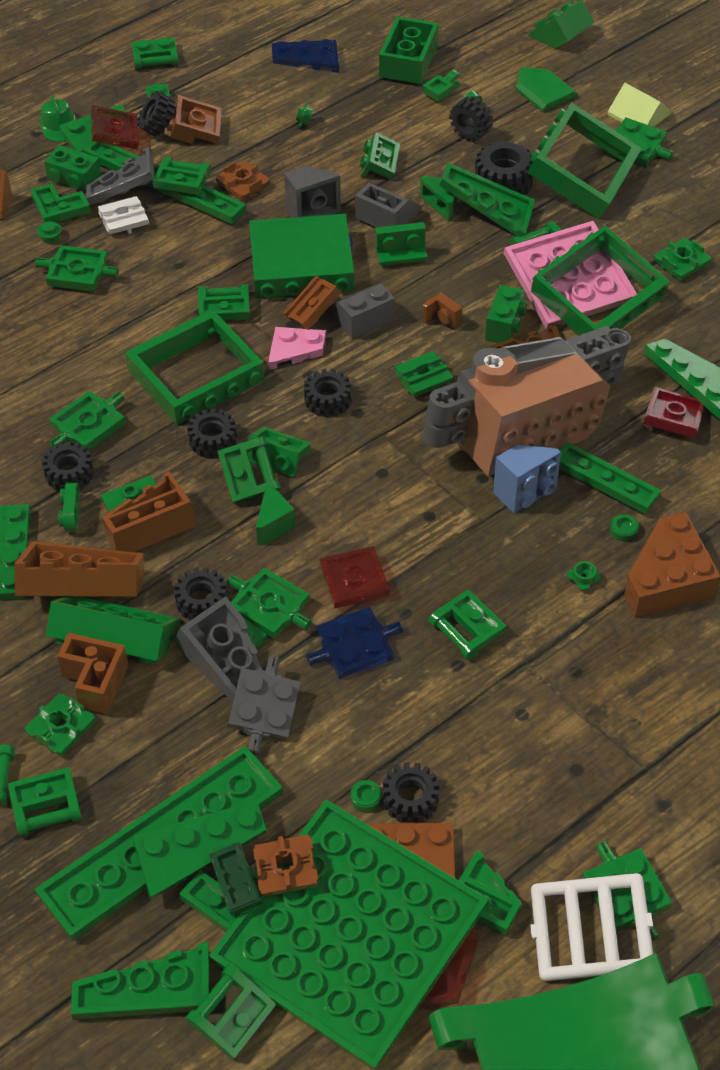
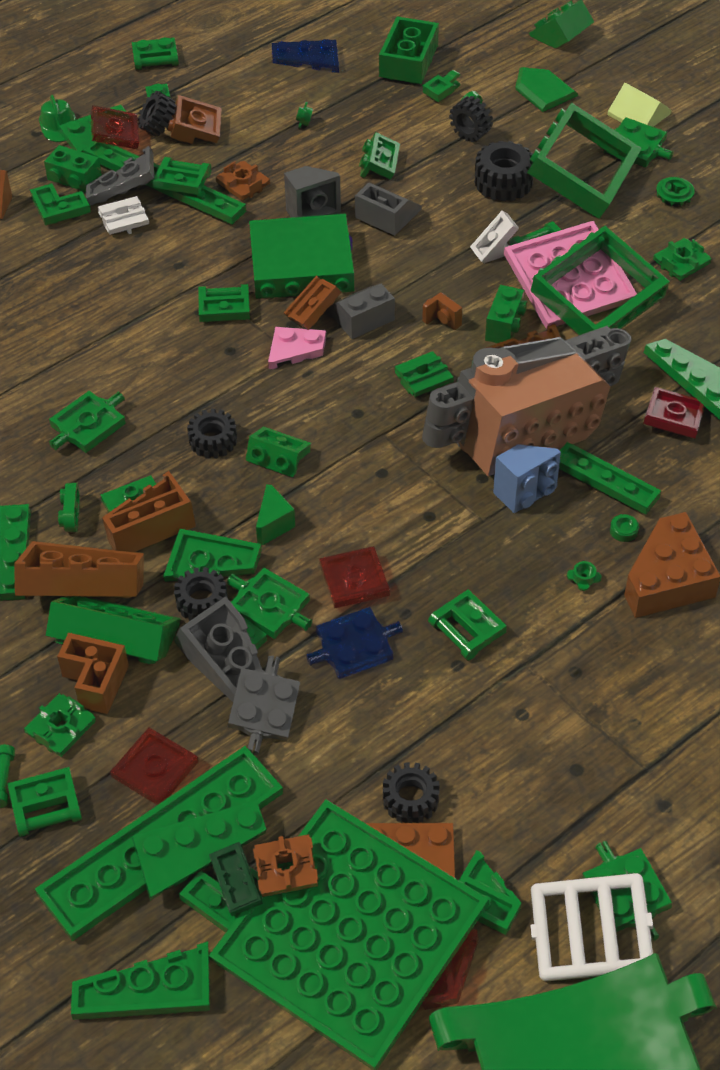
green plate [35,245,119,292] -> none
green plate [37,221,62,244] -> none
black tyre [42,442,94,491] -> none
green window [125,309,265,425] -> none
green plate [185,964,277,1060] -> none
green plate [218,437,281,504] -> none
black tyre [304,369,352,418] -> none
green tile [350,780,382,813] -> none
green bracket [375,222,427,266] -> none
green slope [420,176,457,222] -> none
green wing [439,163,535,237] -> none
none -> clear red plate [110,727,199,805]
none -> green wing [163,529,262,582]
none -> white slope [470,211,519,263]
none -> green gear [656,177,695,206]

